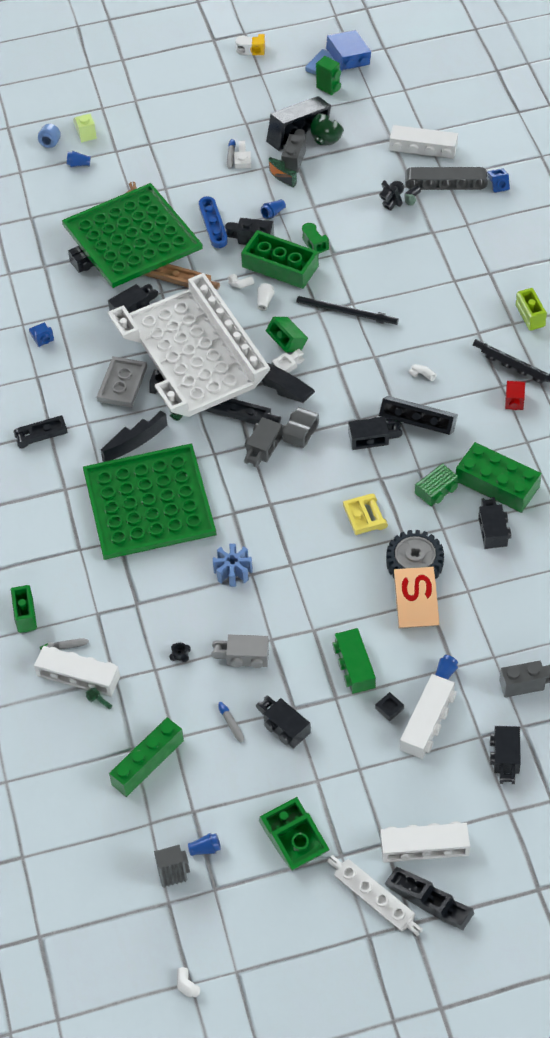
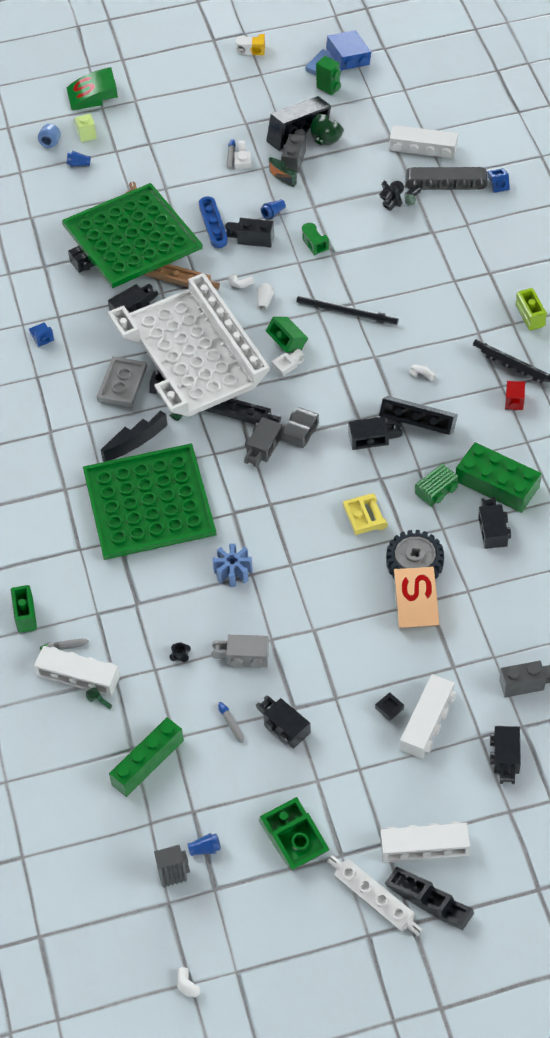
black plate [13,415,68,448] -> none
green brick [241,230,319,289] -> none
black slope [262,362,315,403] -> none
green brick [332,628,376,694] -> none
blue cone [435,655,458,680] -> none
none -> green slope [66,67,118,111]

